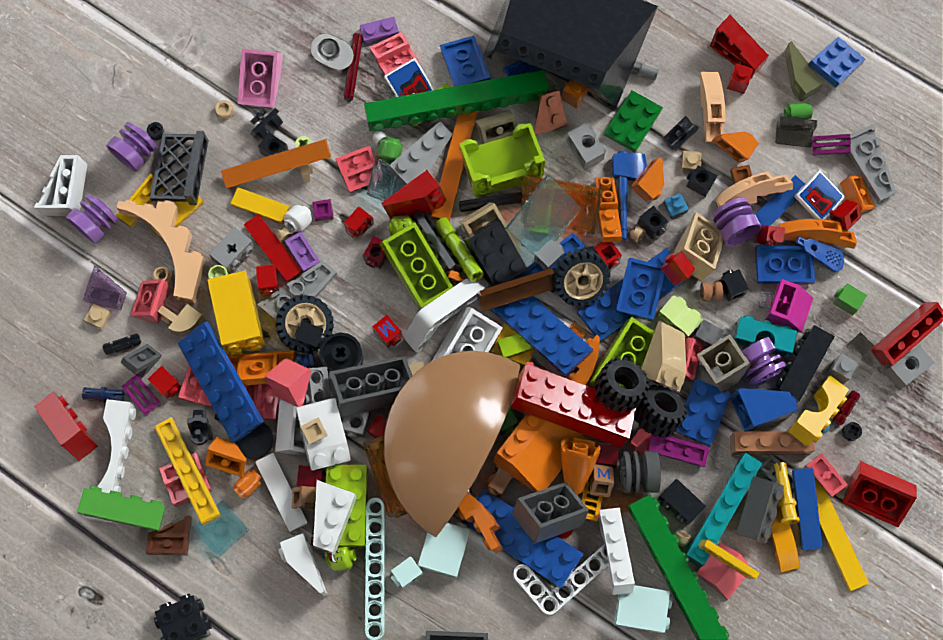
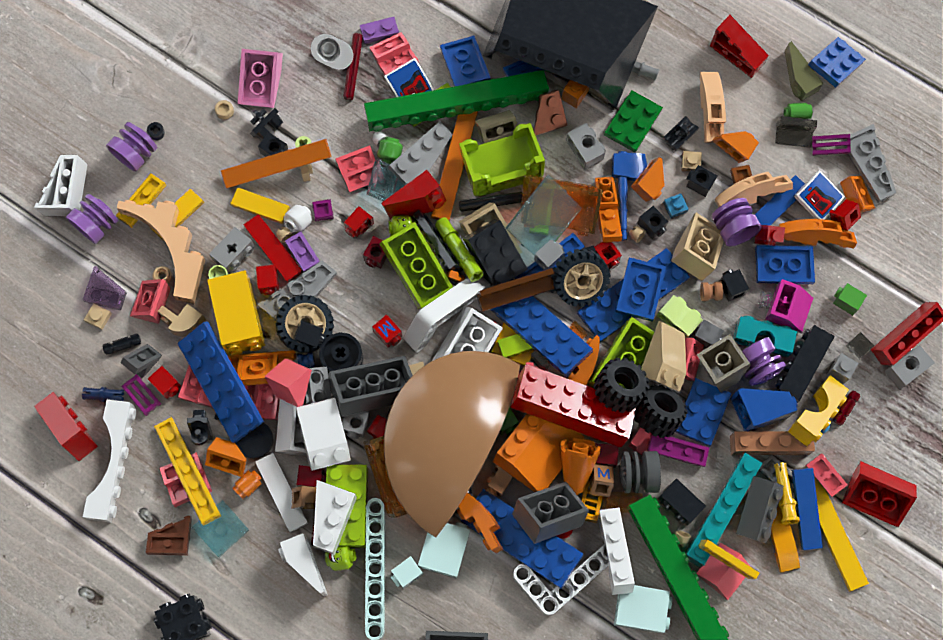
bright green brick [77,486,166,532] -> none
black fence [150,131,209,205] -> none
tan plate [300,417,328,445] -> none
red brick [661,251,696,286] -> none
red brick [727,63,753,94] -> none
blue piece [796,236,845,272] -> none
black bush [842,422,862,441] -> none

